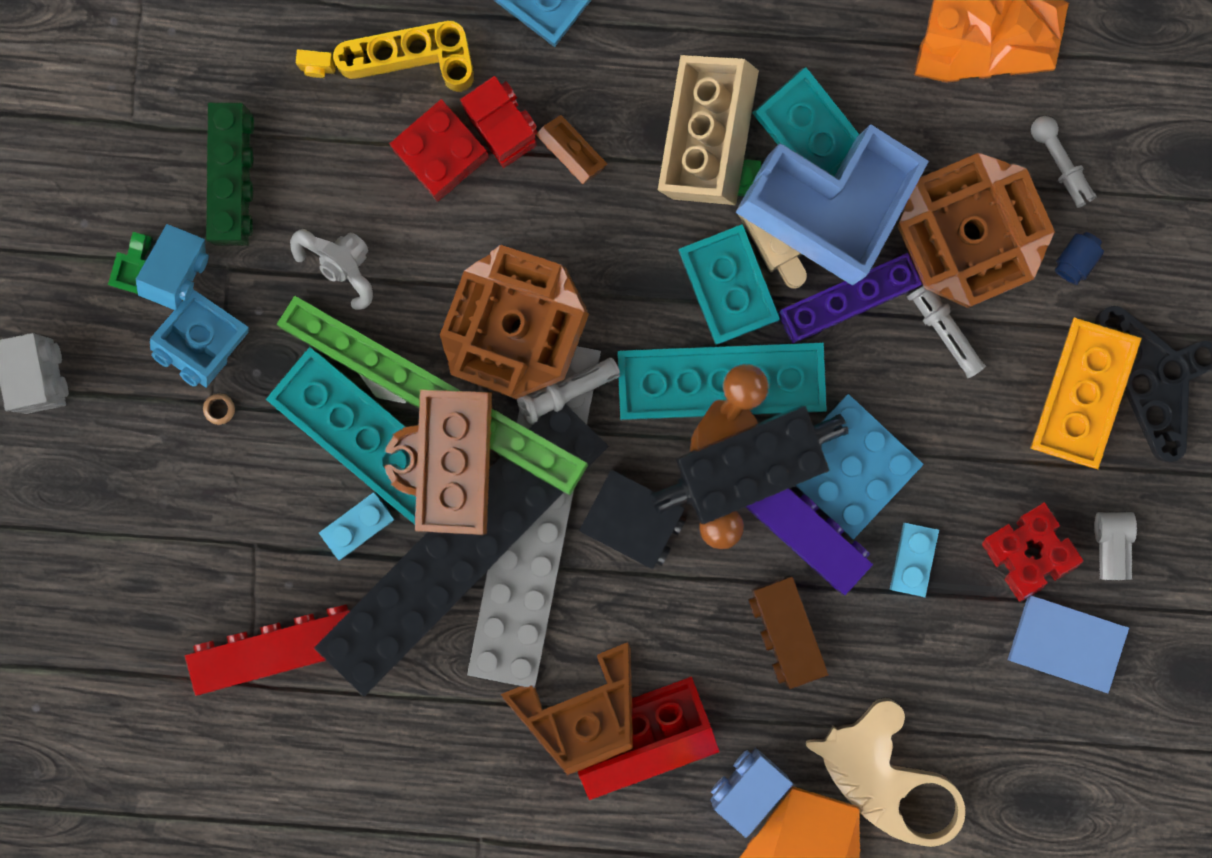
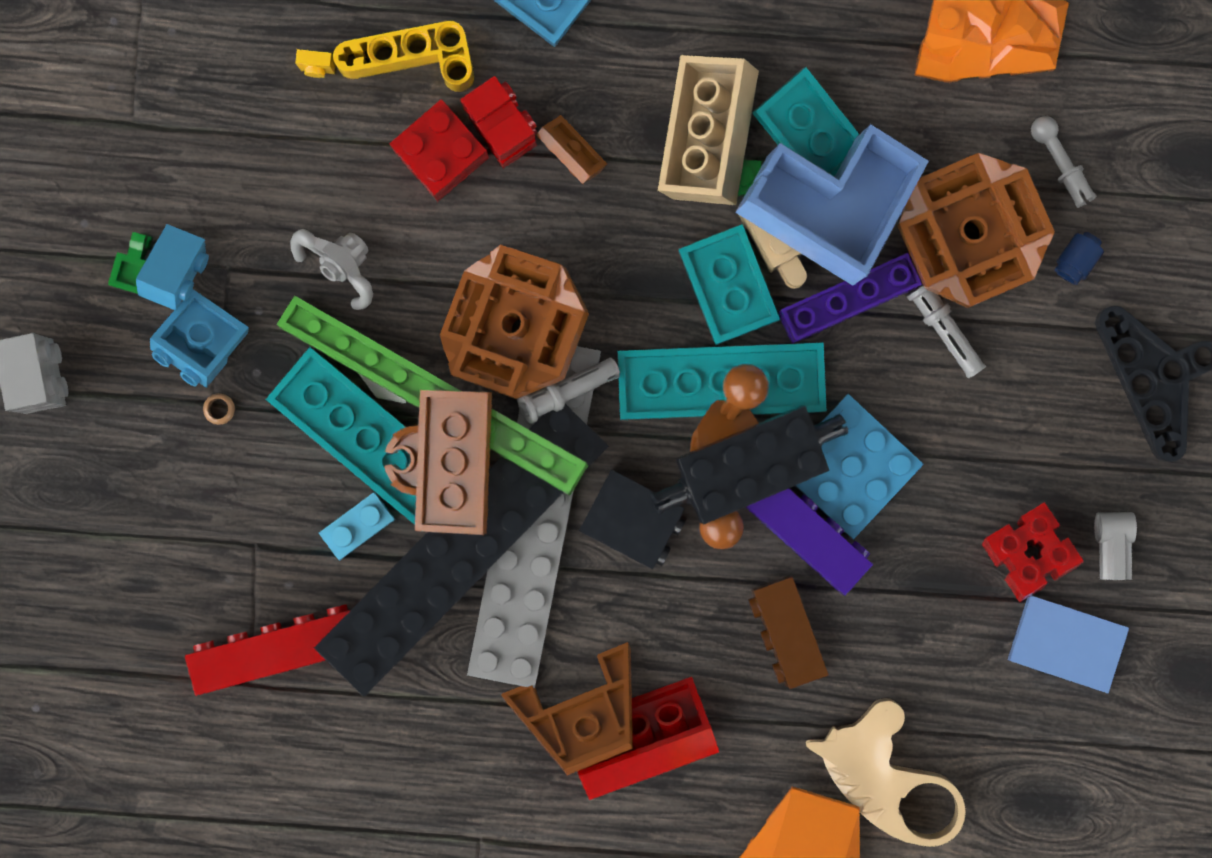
dark green brick [206,103,254,246] -> none
medium blue brick [710,747,793,838] -> none
medium azure plate [890,523,939,597] -> none
light orange tile [1030,318,1142,470] -> none

